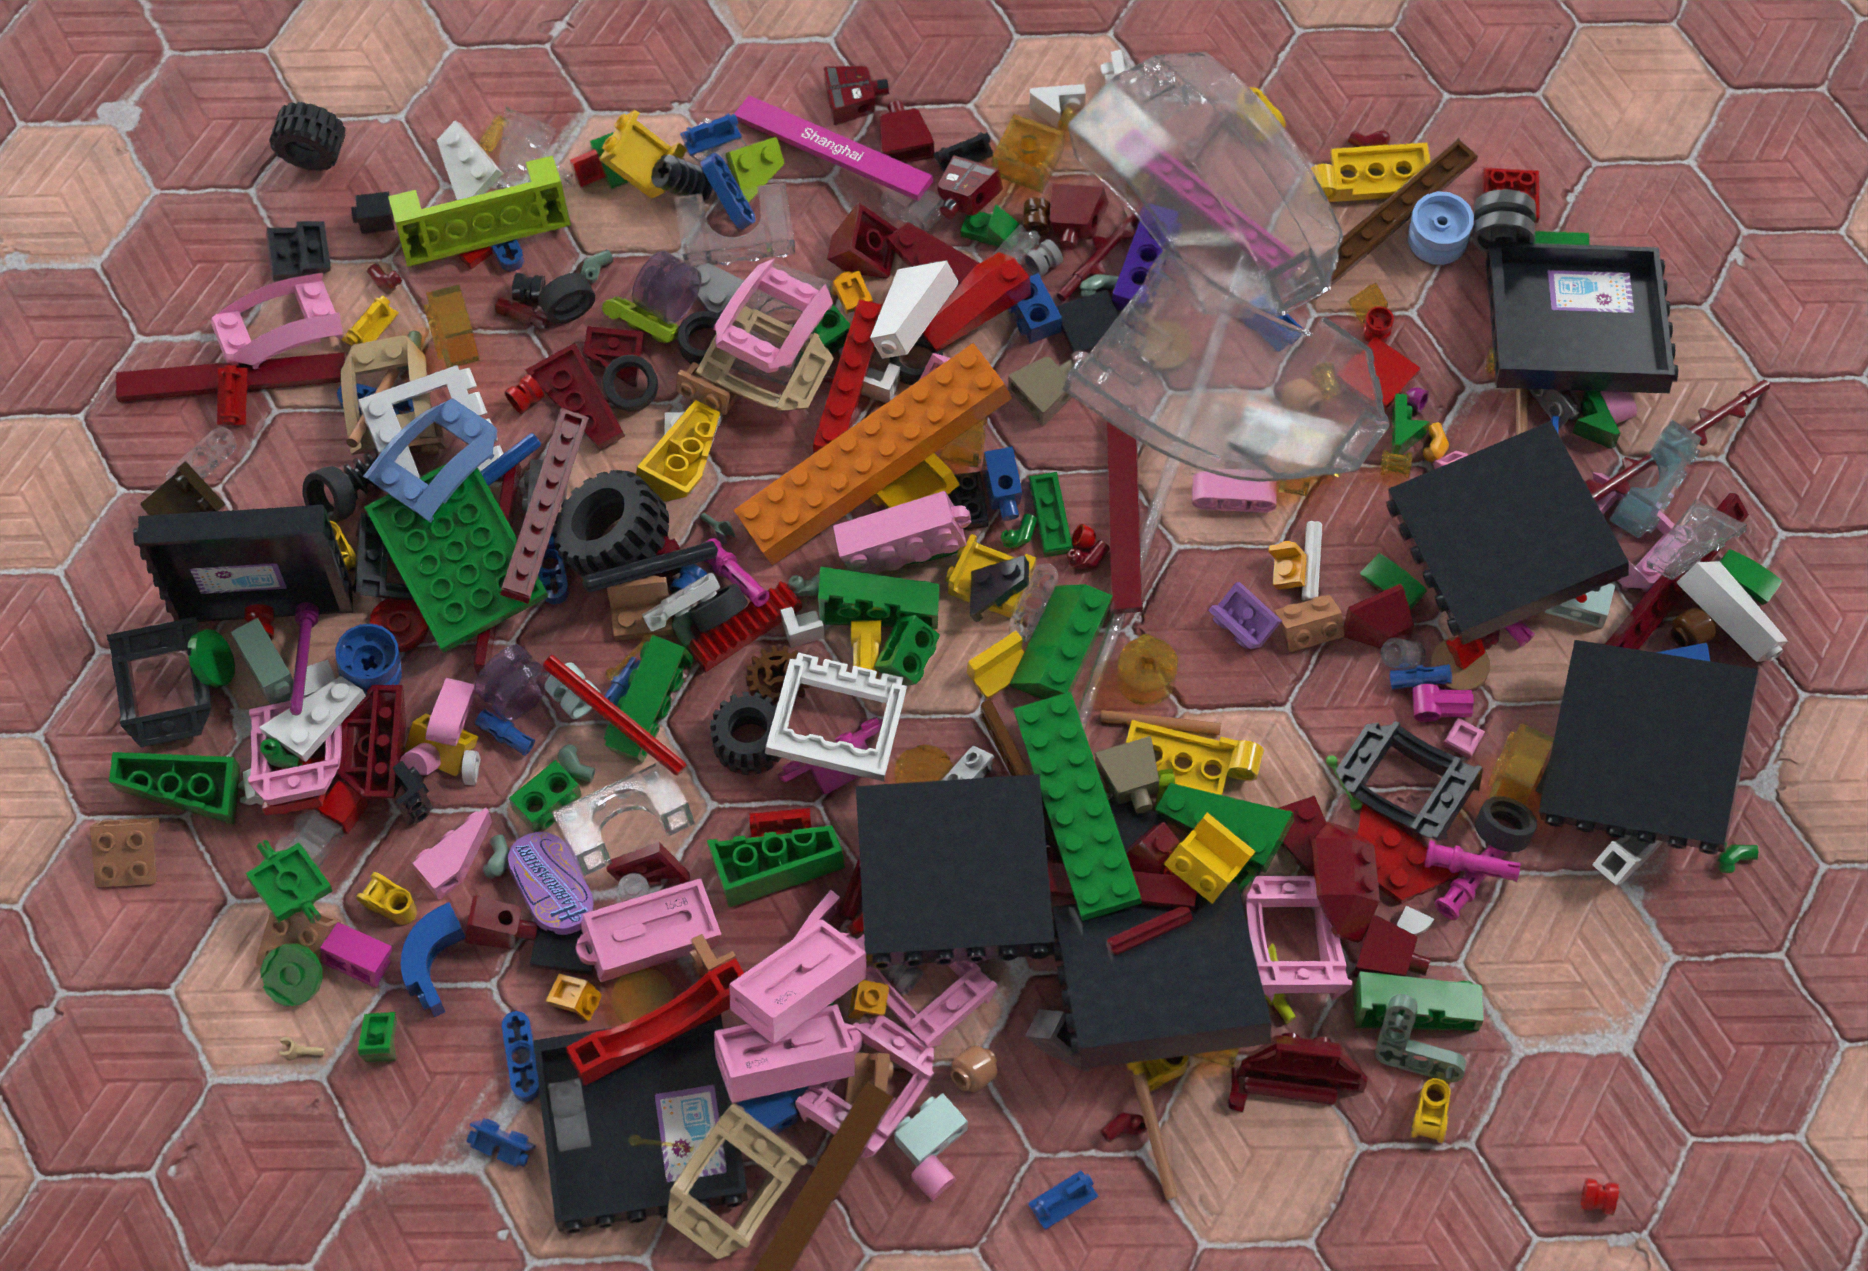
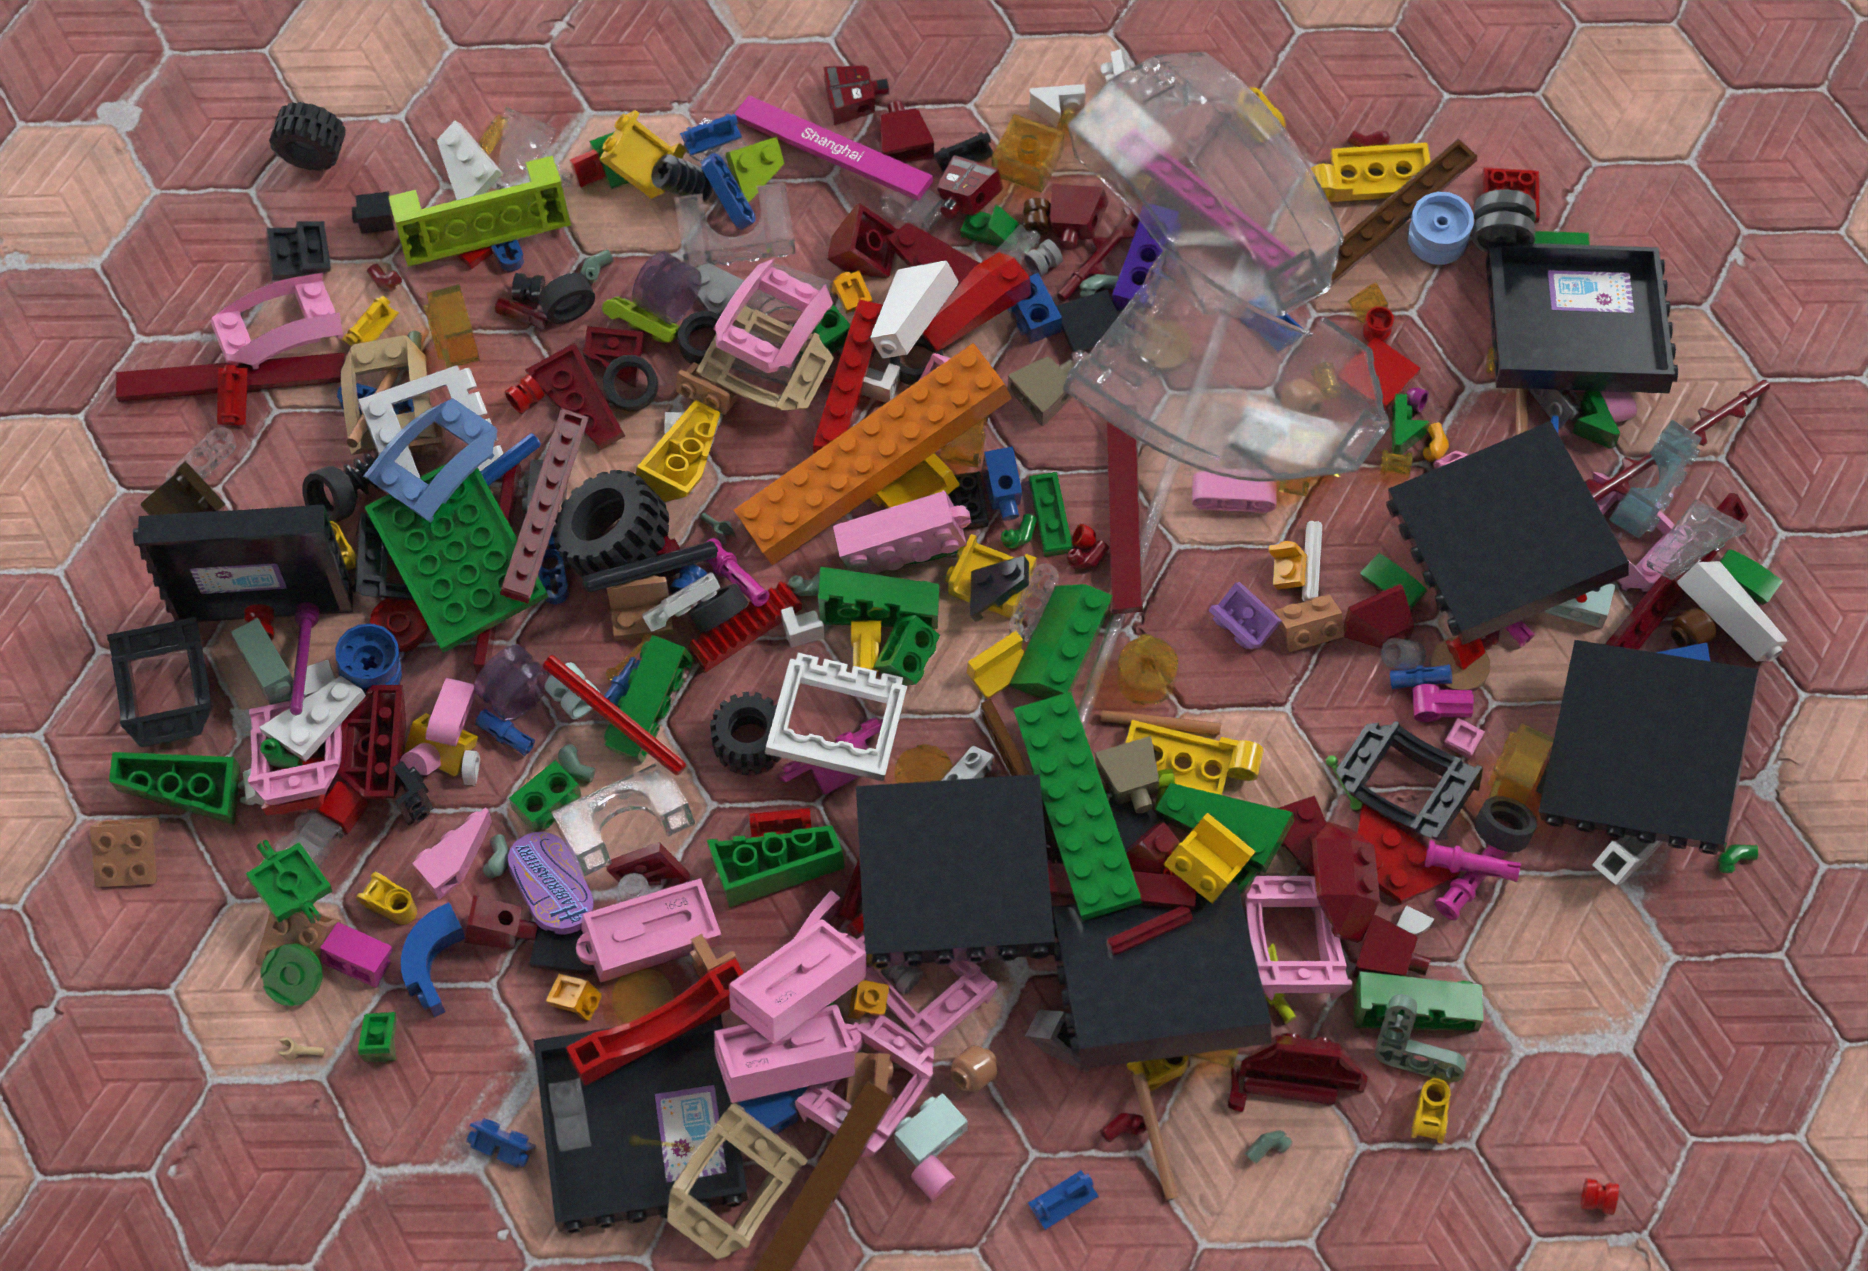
green tile [188,629,235,689] -> none
blue beam [502,1011,539,1102] -> none
sand green arm [672,606,697,649] -> none
reddish brown gear [746,645,810,705] -> none
none -> sand green arm [1245,1130,1292,1164]

